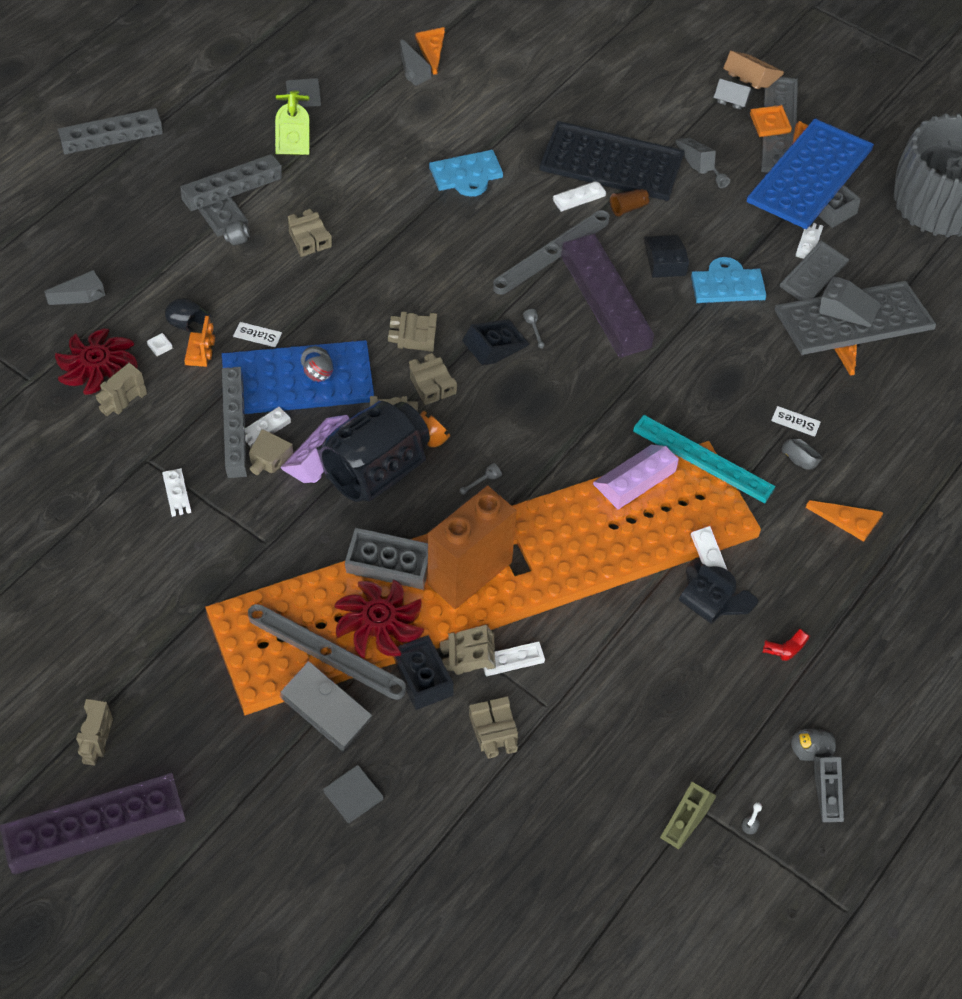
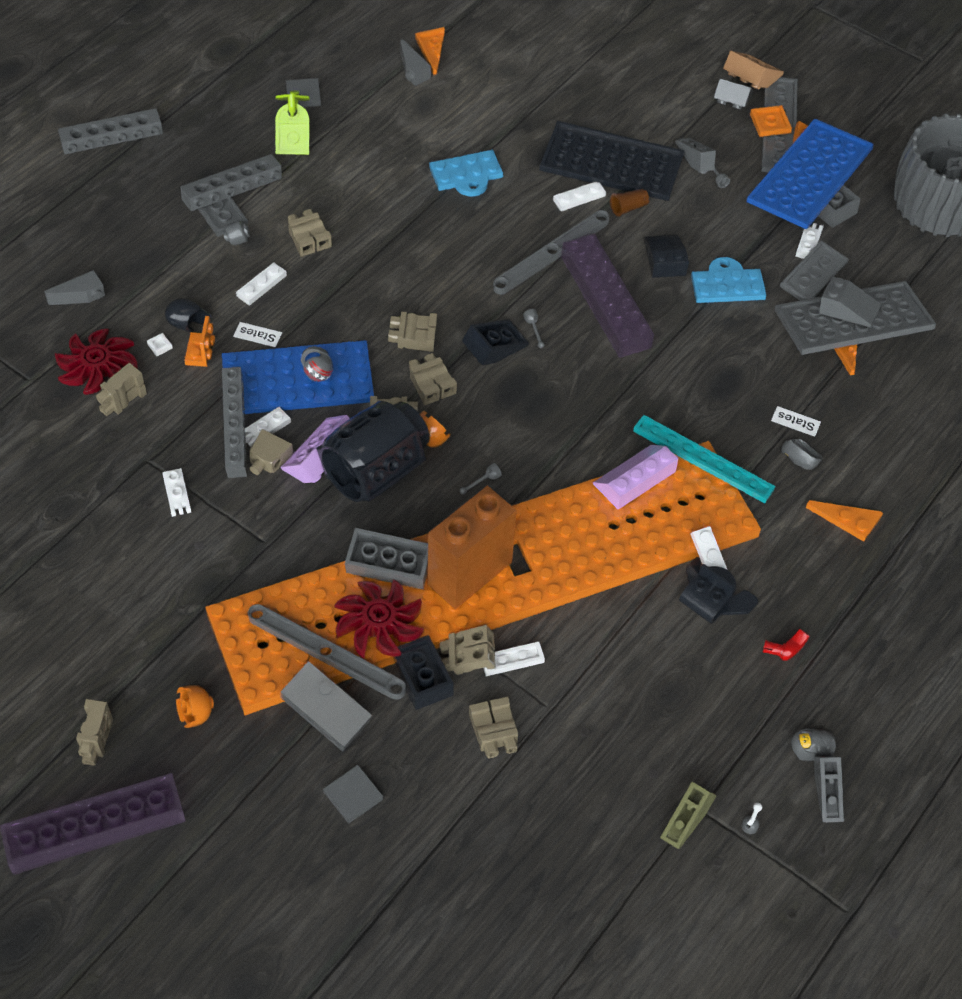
none -> orange cylinder [176,685,214,728]
none -> white plate [236,262,287,306]

